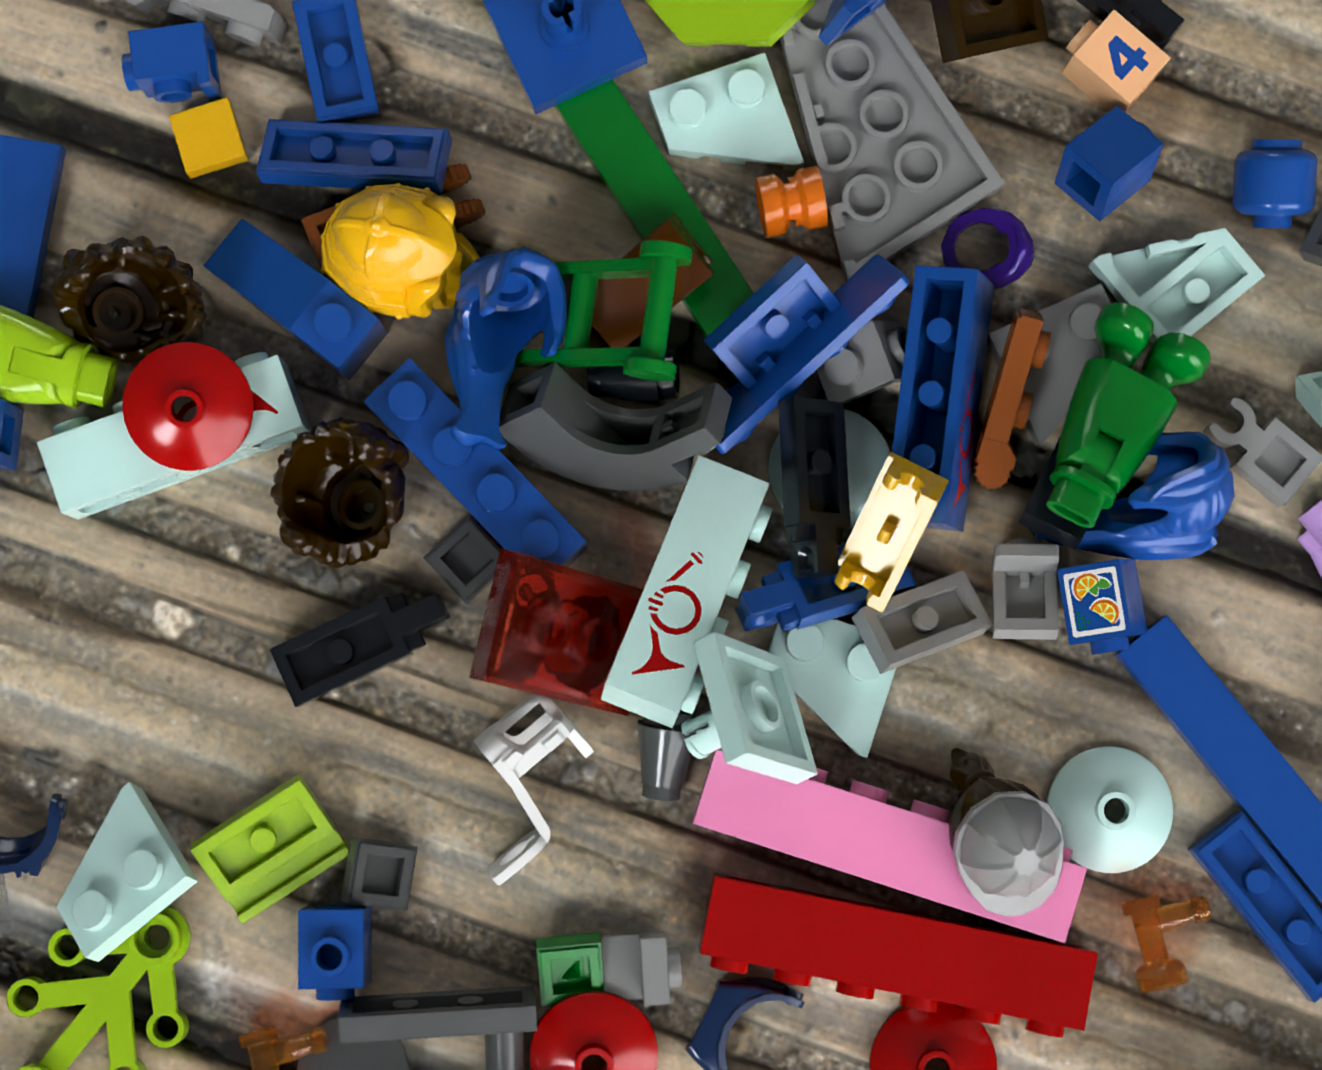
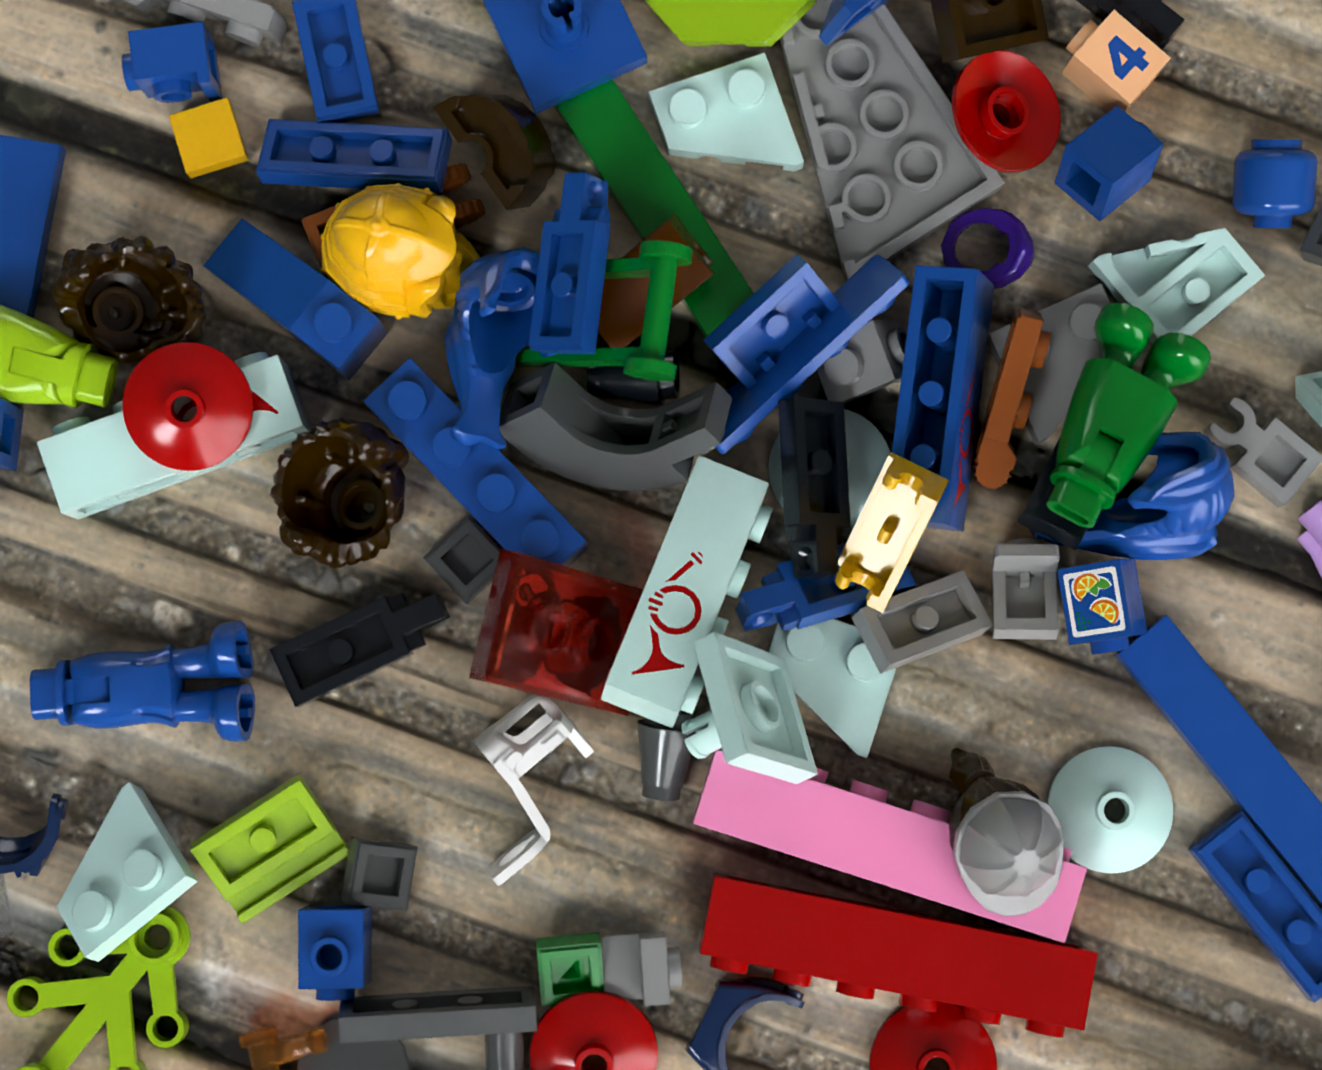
orange wheel [755,166,828,239] -> none
clear orange piece [1121,894,1211,993] -> none
none -> blue piece [30,621,255,742]
none -> dark brown cylinder [433,95,556,210]
none -> blue hinge [528,172,611,354]
none -> red dish [952,50,1061,173]

